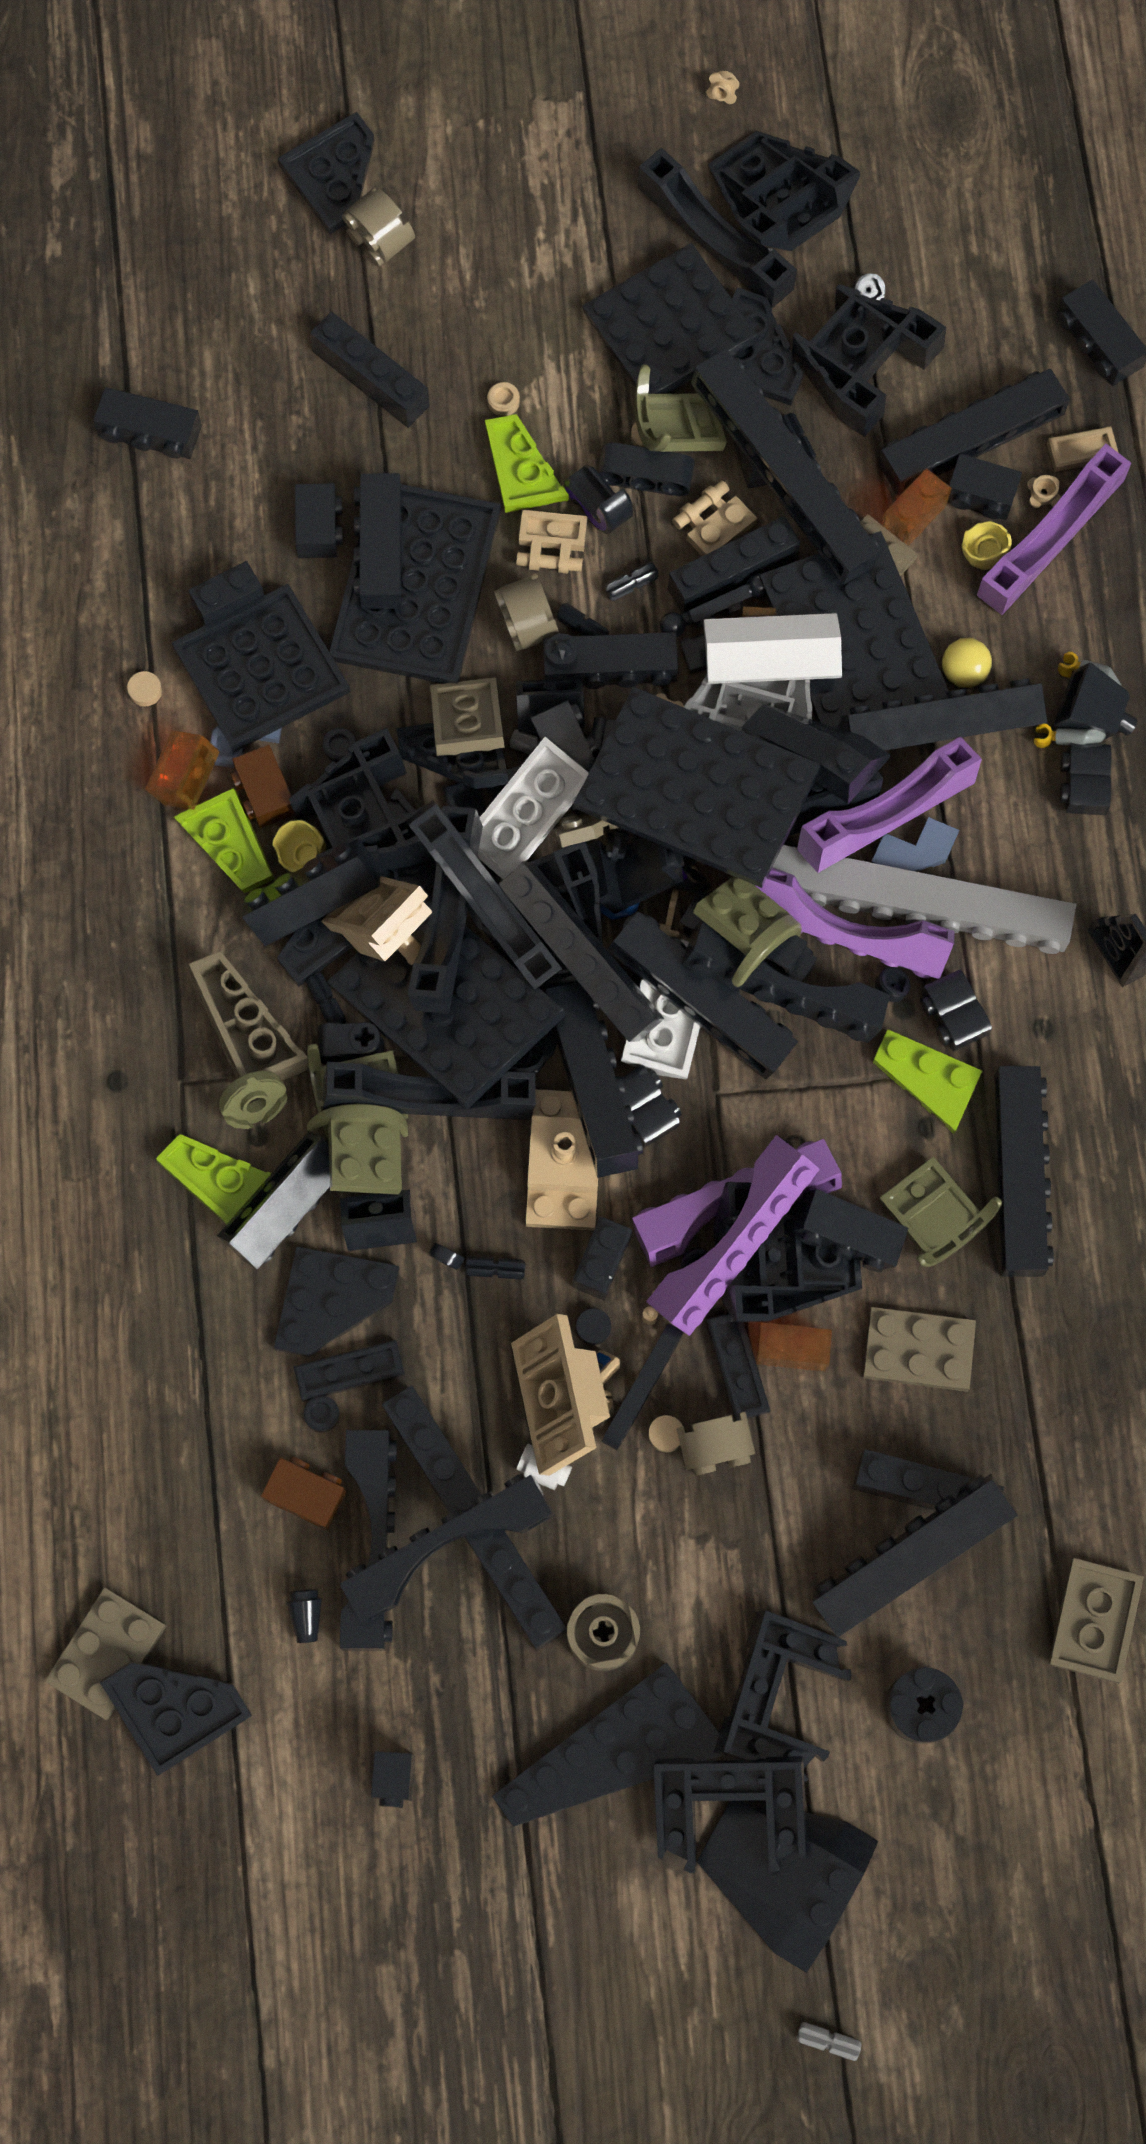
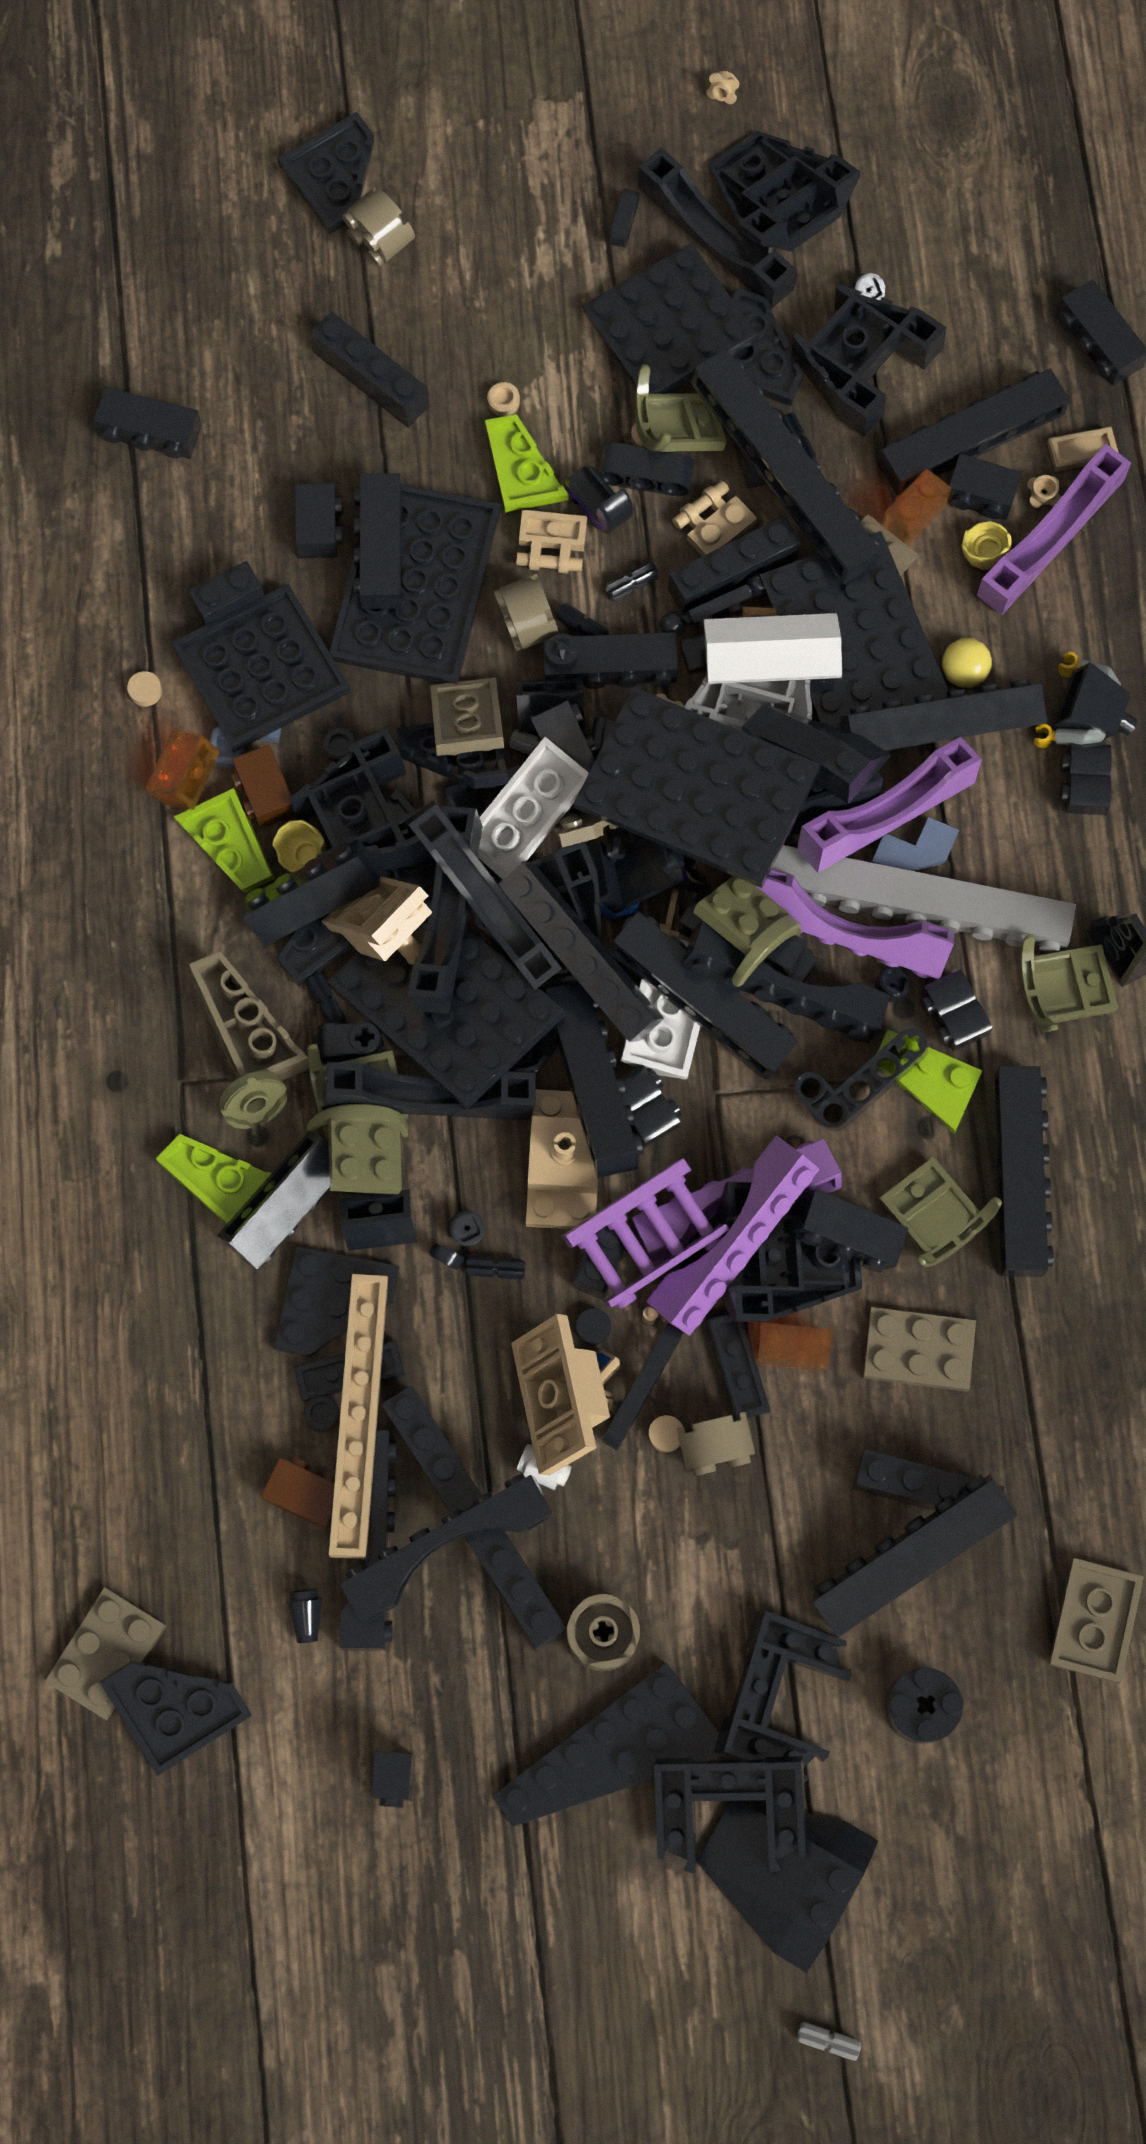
none -> tan plate [329,1274,388,1559]
none -> black tile [449,1210,485,1246]
none -> medium lavender fence [562,1158,729,1309]
none -> black beam [610,189,640,248]
none -> black beam [795,1028,928,1132]
none -> olive piece [1019,934,1118,1032]

